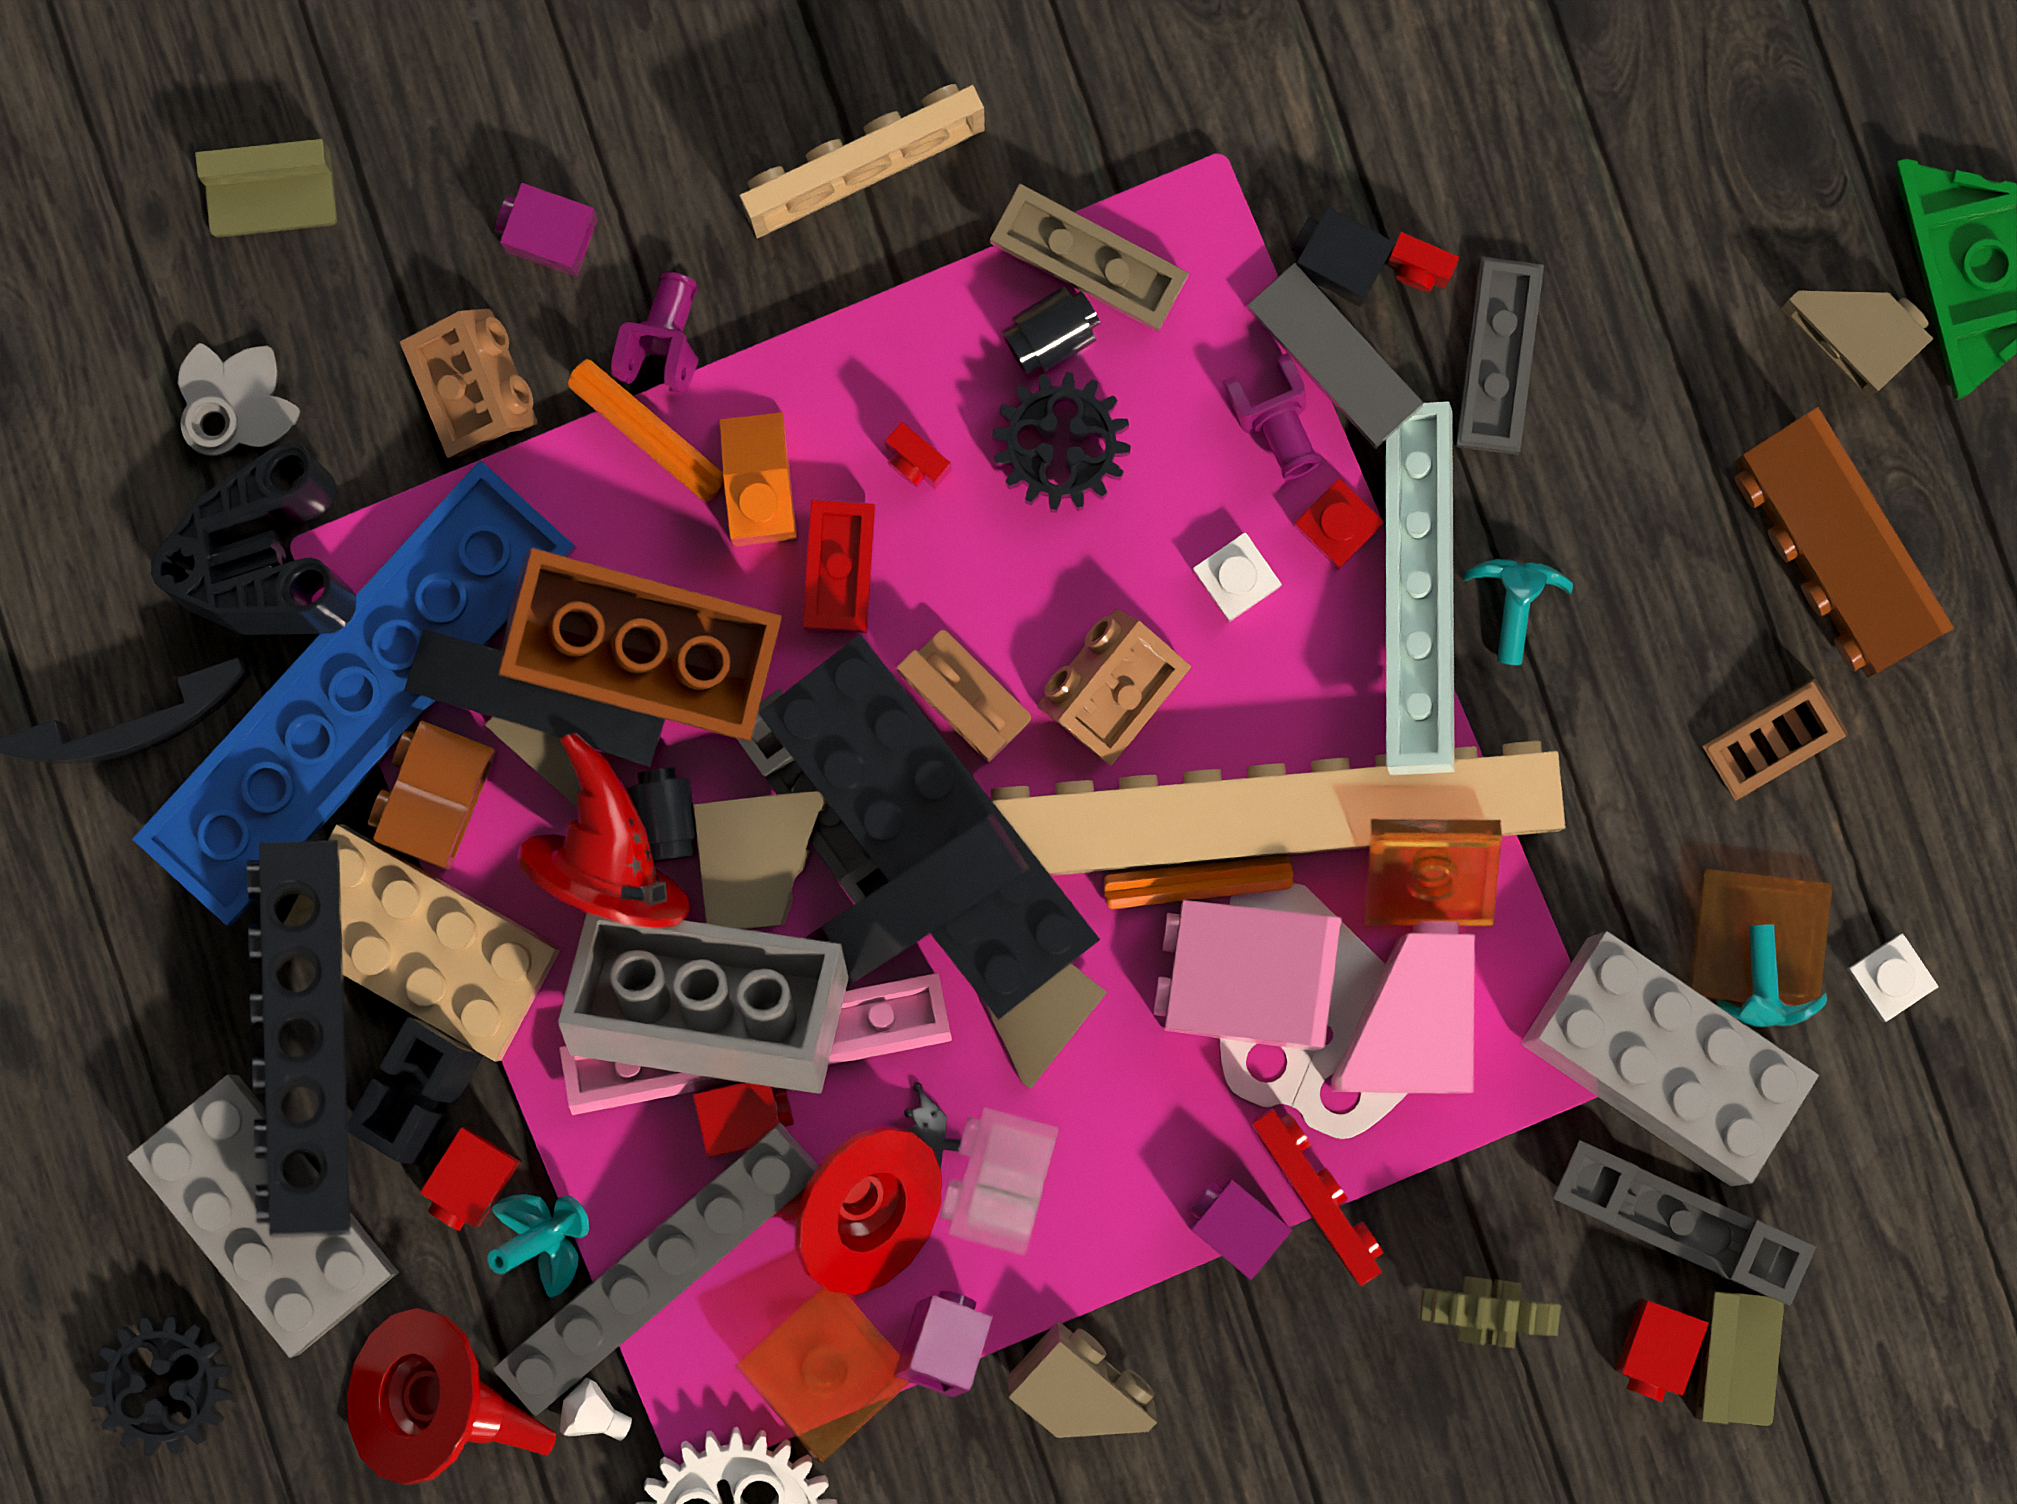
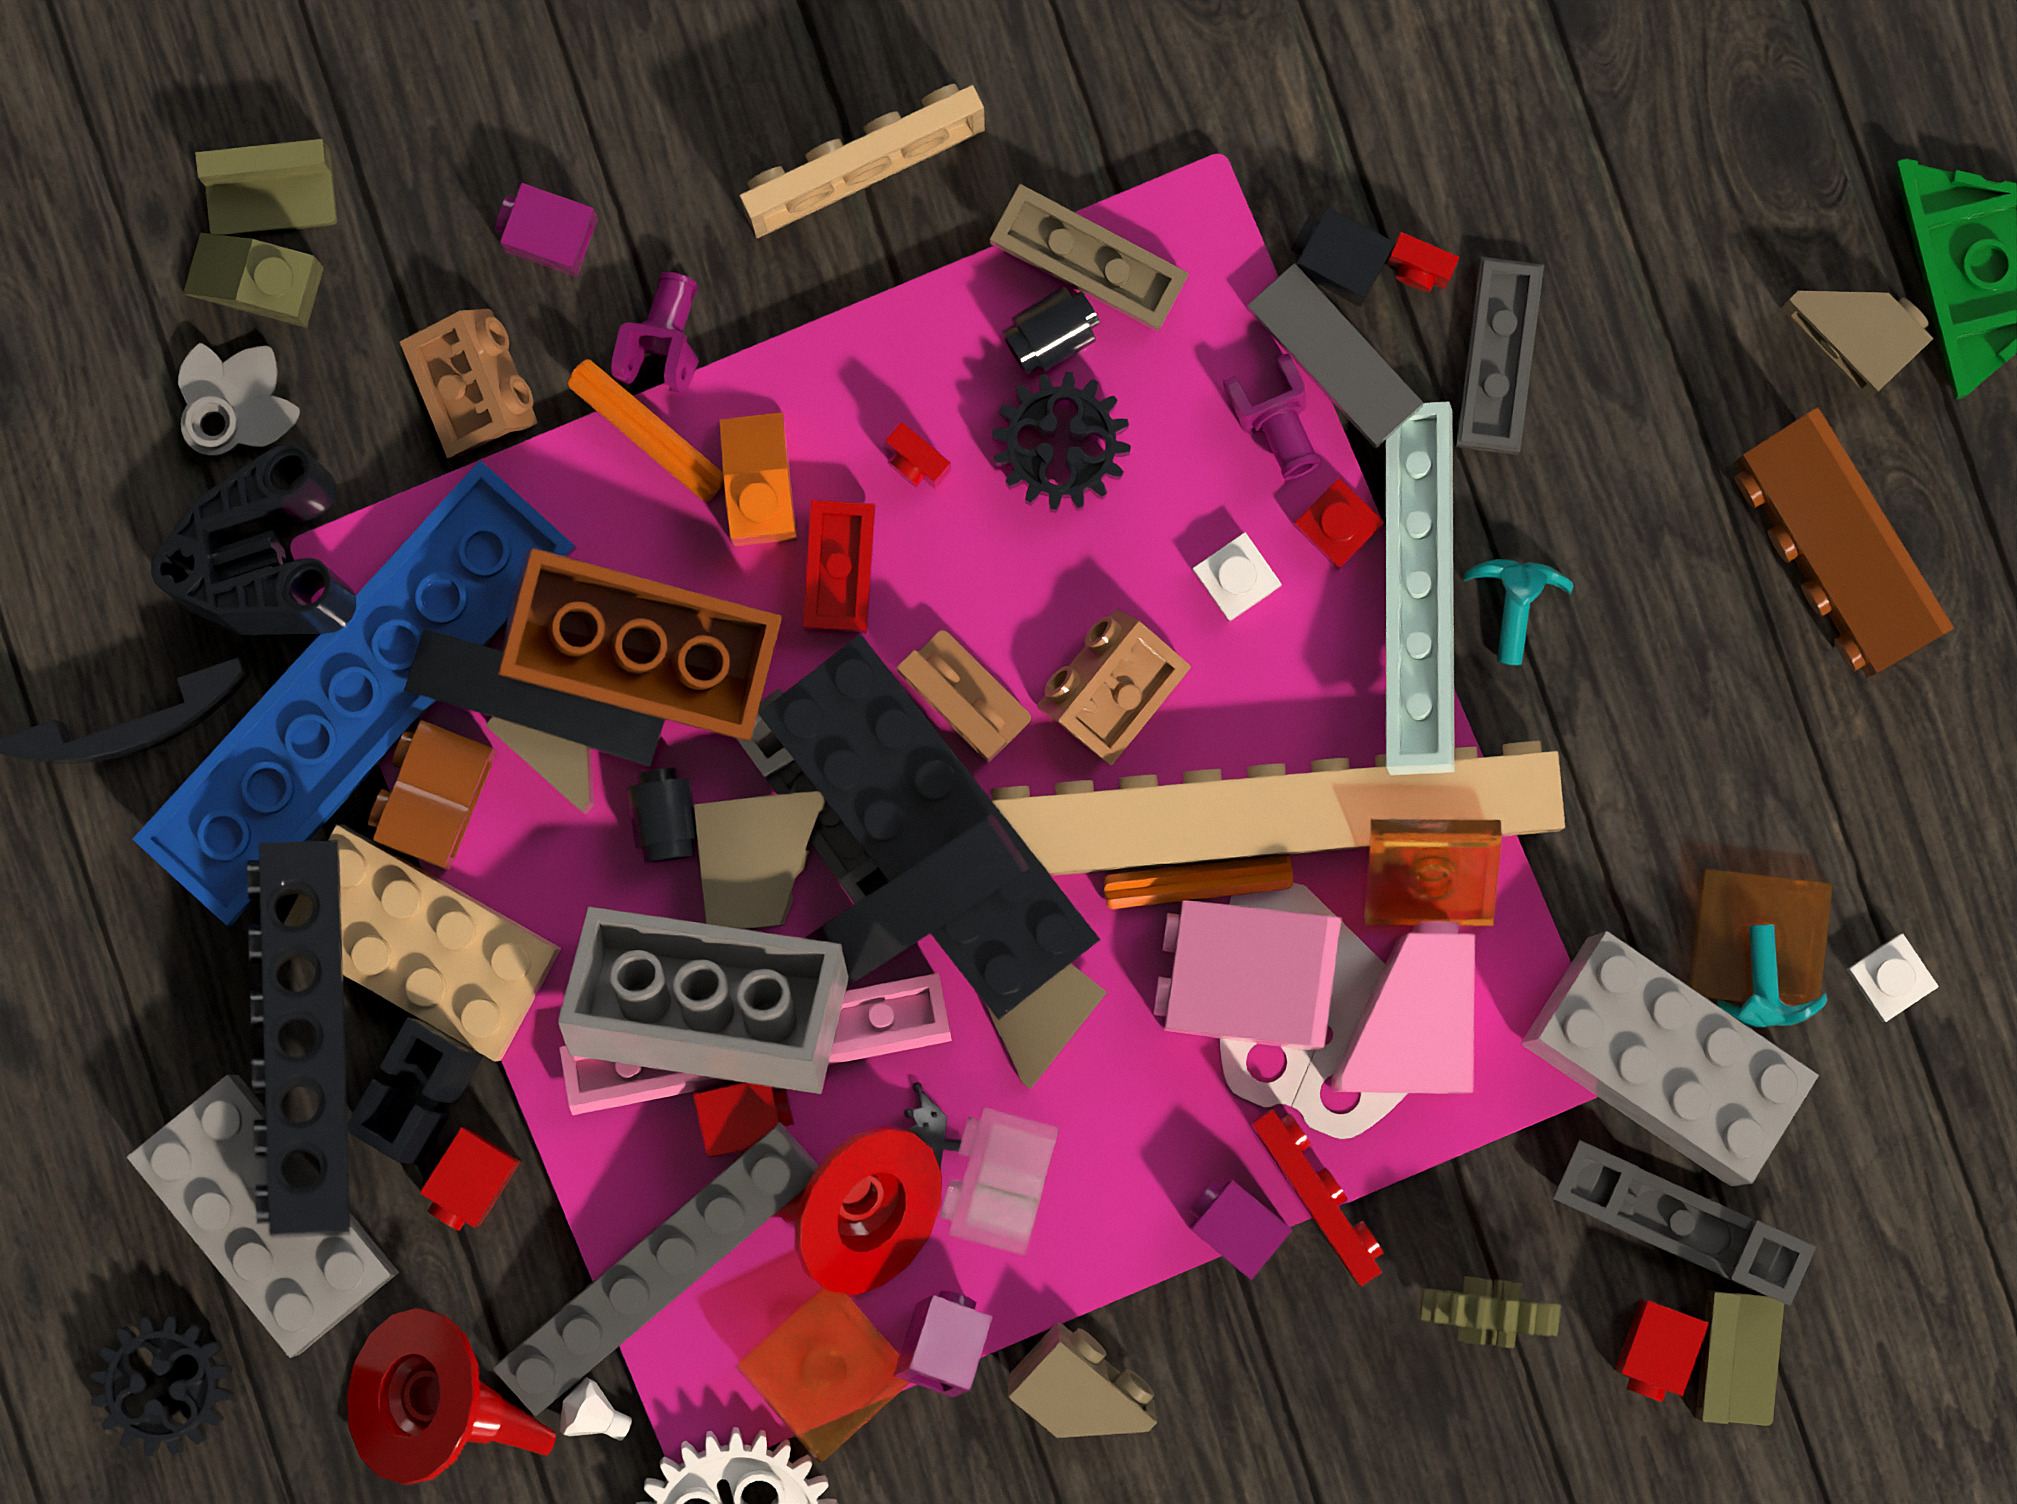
teal plant [487,1194,589,1298] -> none
red piece [518,733,690,928] -> none
medium nougat slope [1702,678,1848,801] -> none
none -> olive slope [184,233,324,328]

